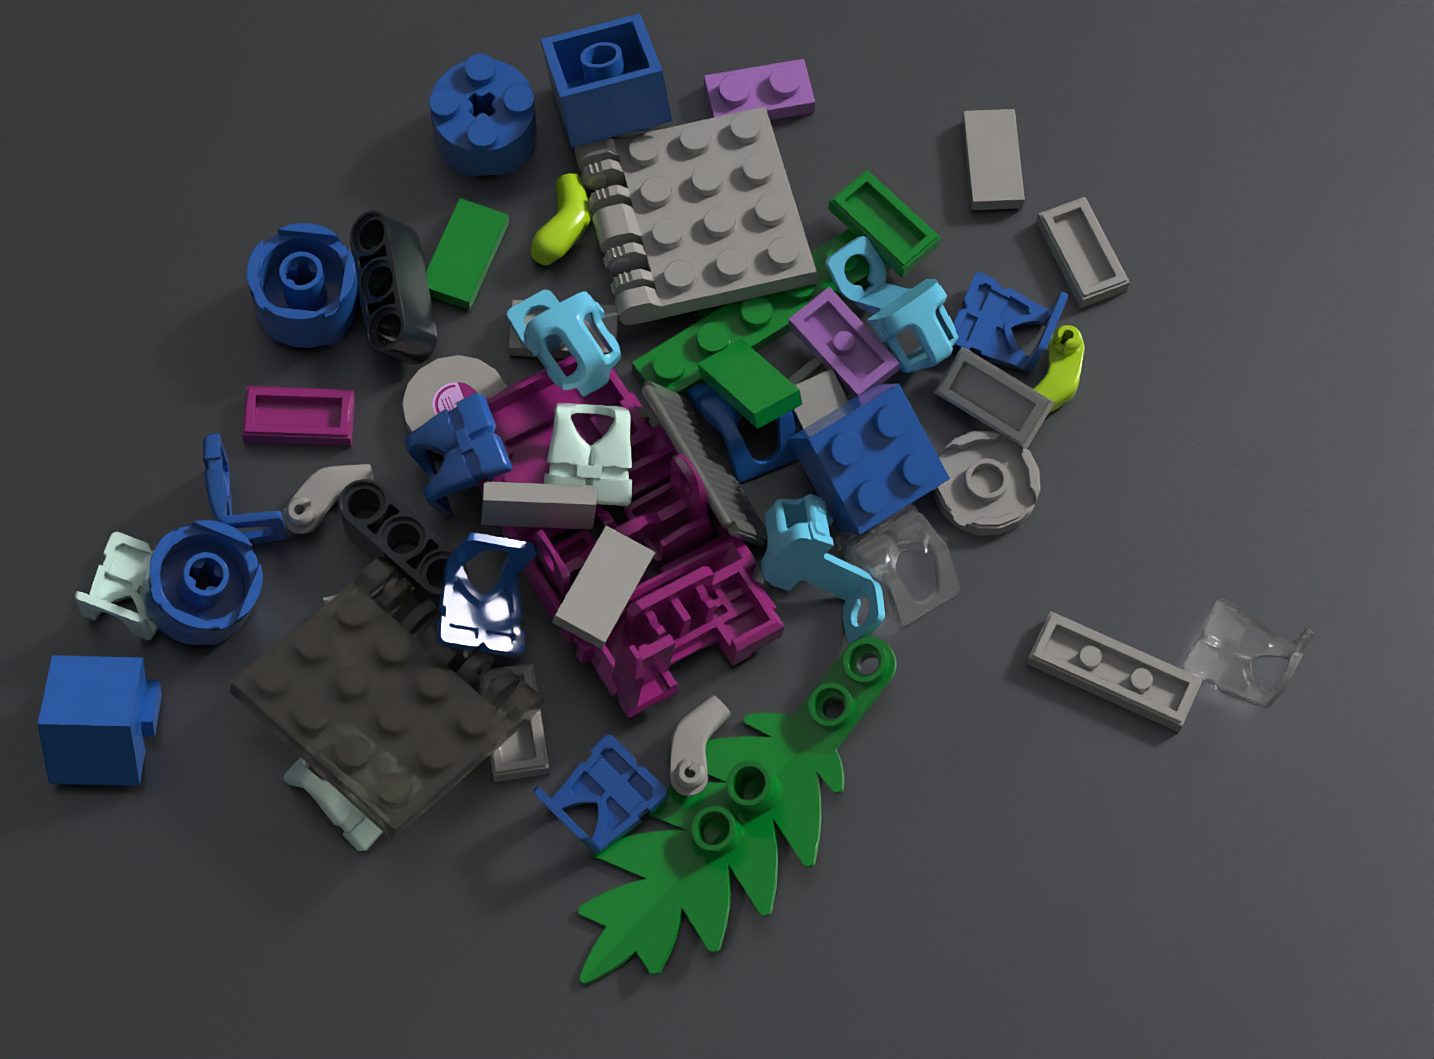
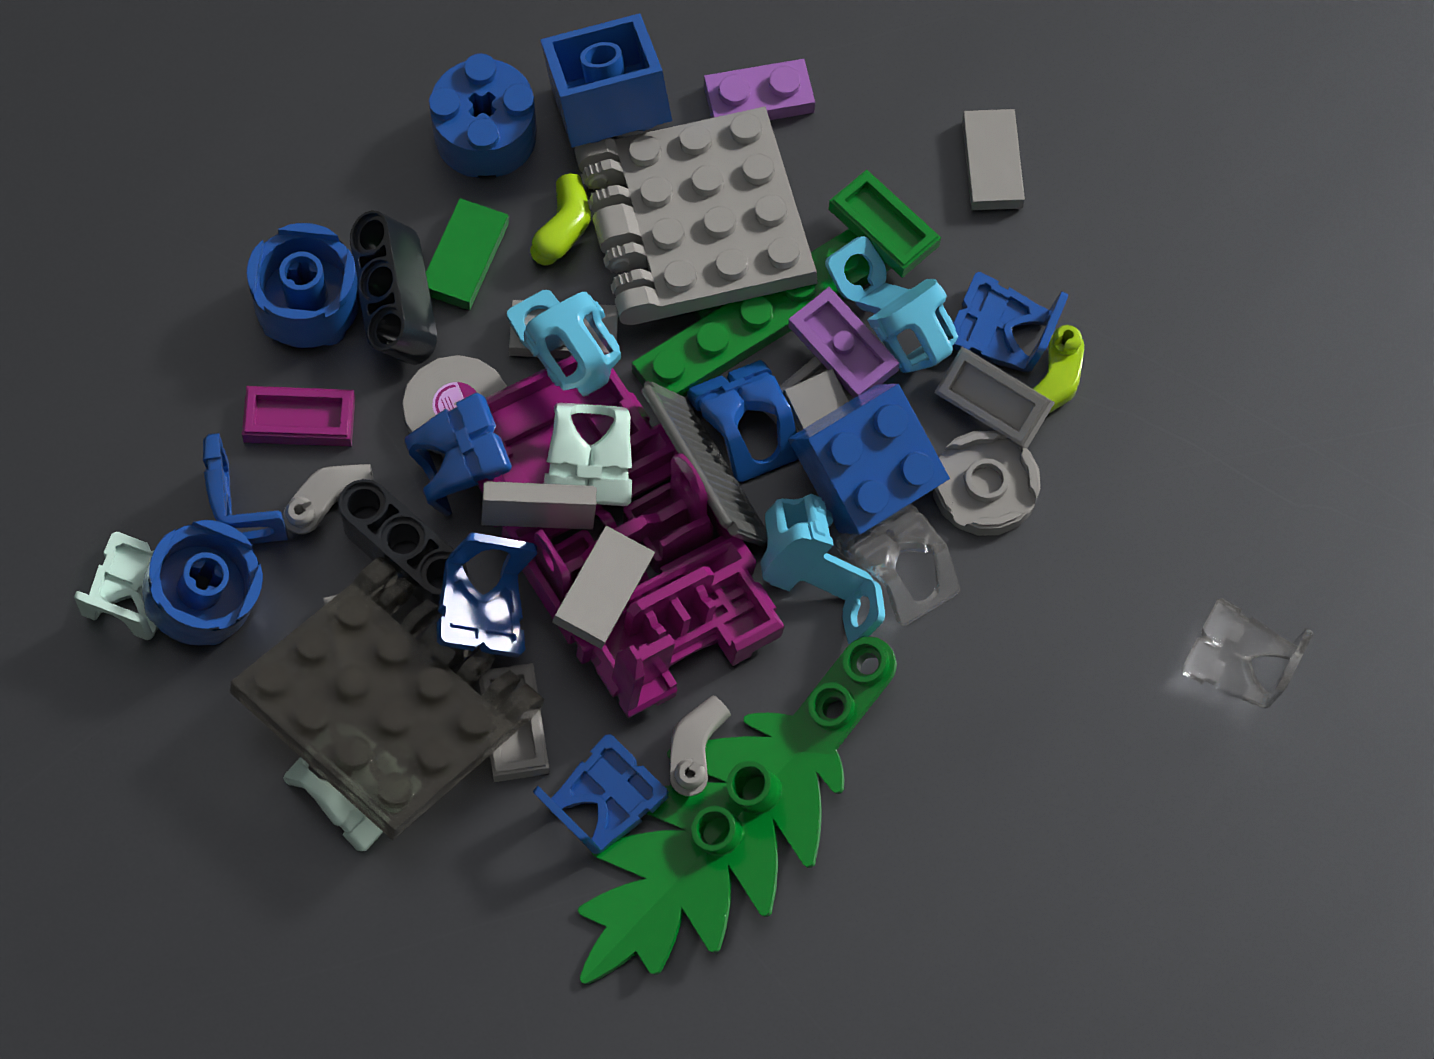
blue plate [37,655,162,786] -> none
green tile [697,340,803,429] -> none
light grey tile [1027,611,1203,732] -> none
light grey tile [1036,197,1130,308] -> none

